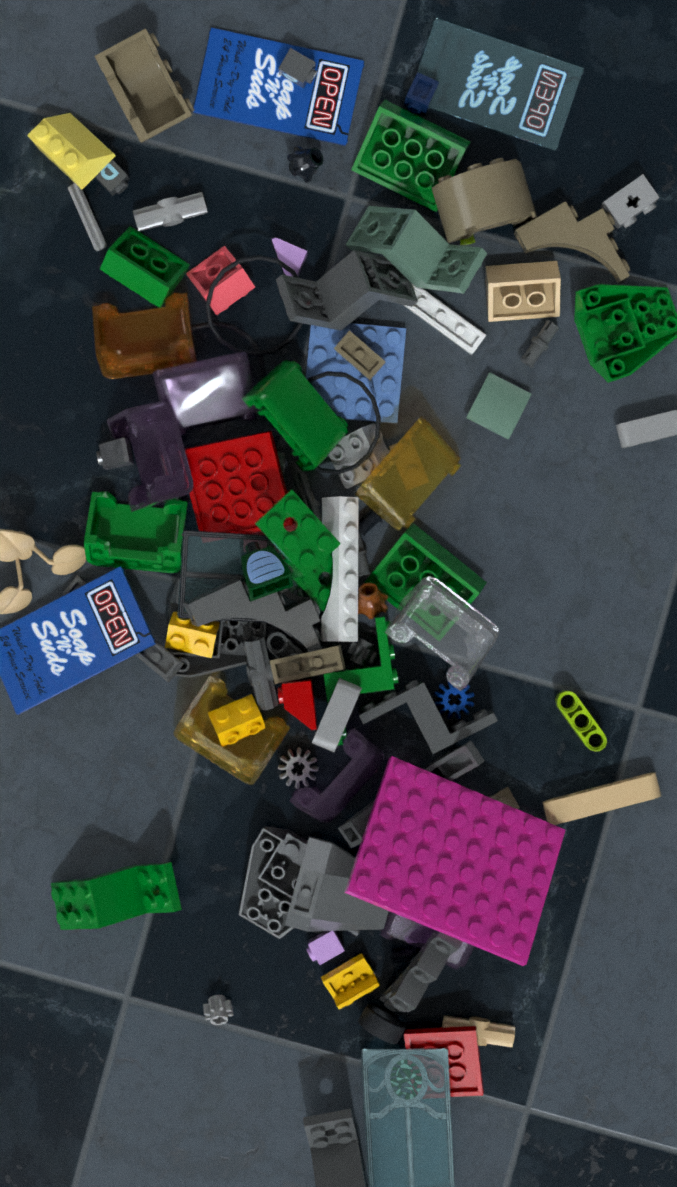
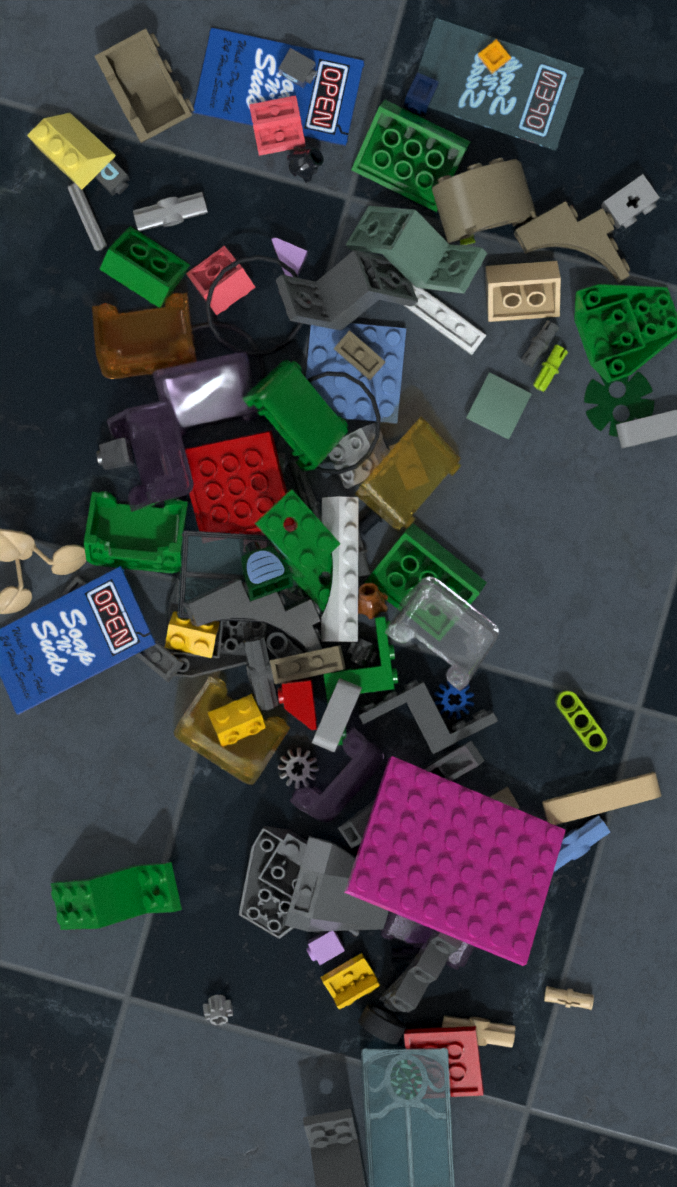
none -> coral slope [249,95,306,156]
none -> light orange tile [477,39,511,74]
none -> lime axle [533,345,568,392]
none -> tan pin [544,986,594,1010]
none -> medium blue piece [554,815,610,872]
none -> dark green piece [584,372,655,437]

